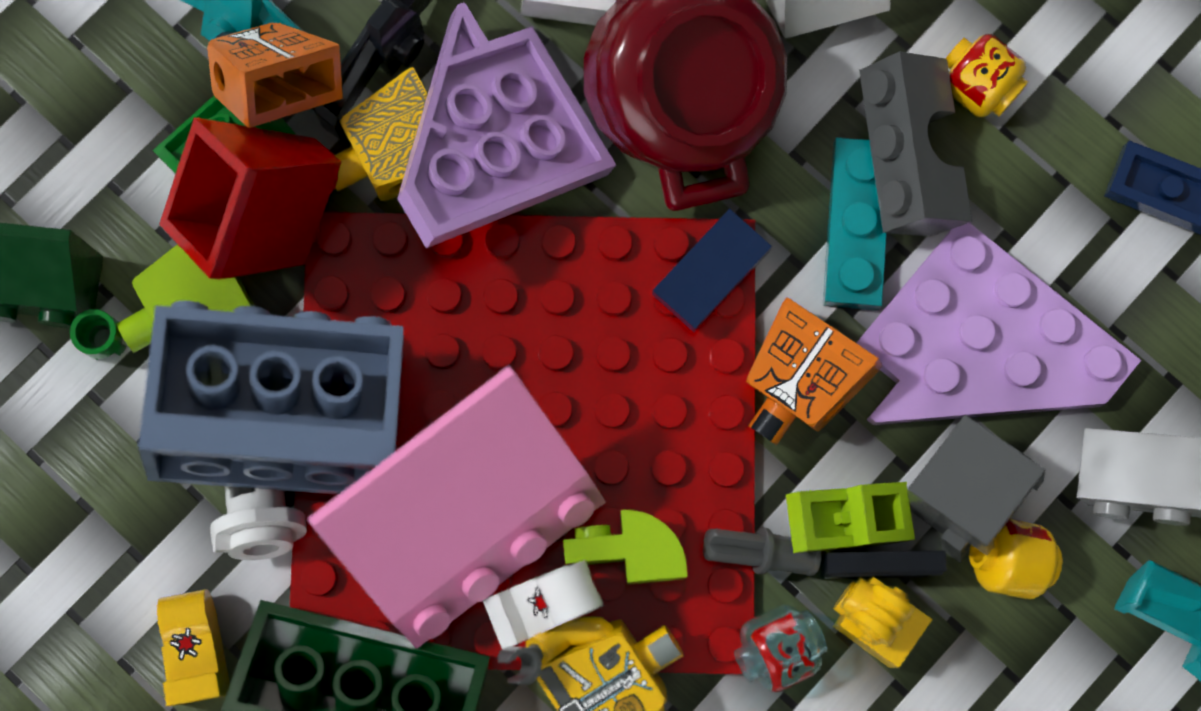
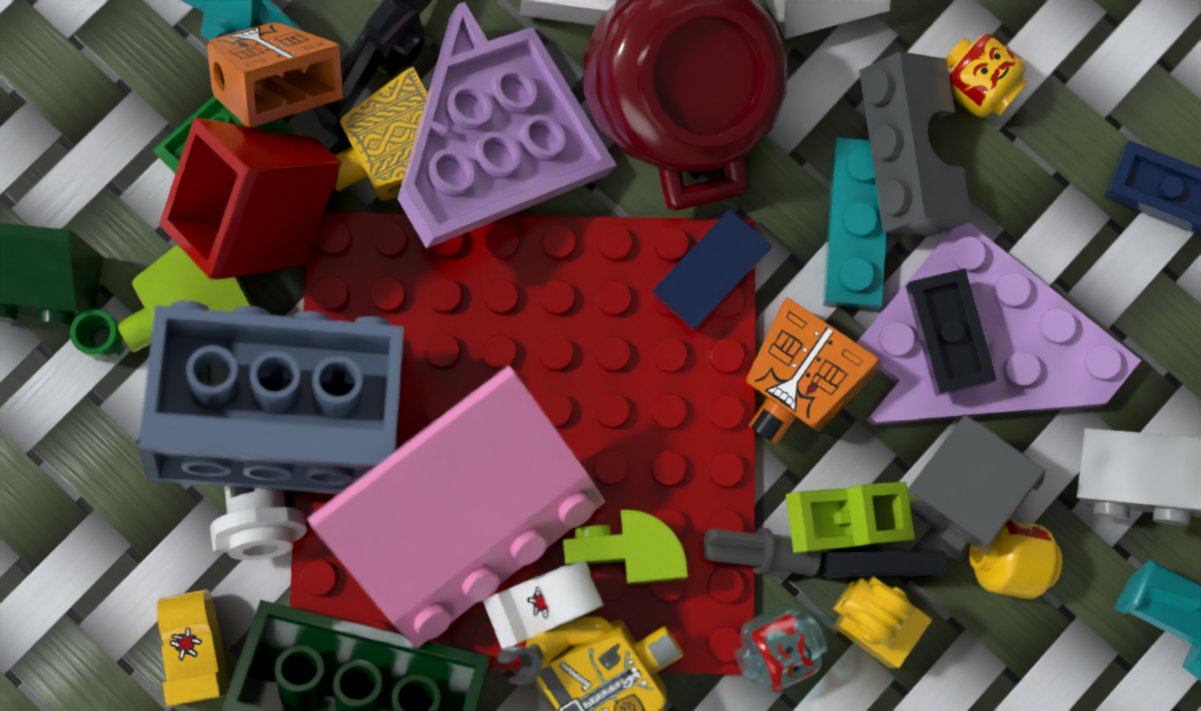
none -> black plate [905,268,997,397]

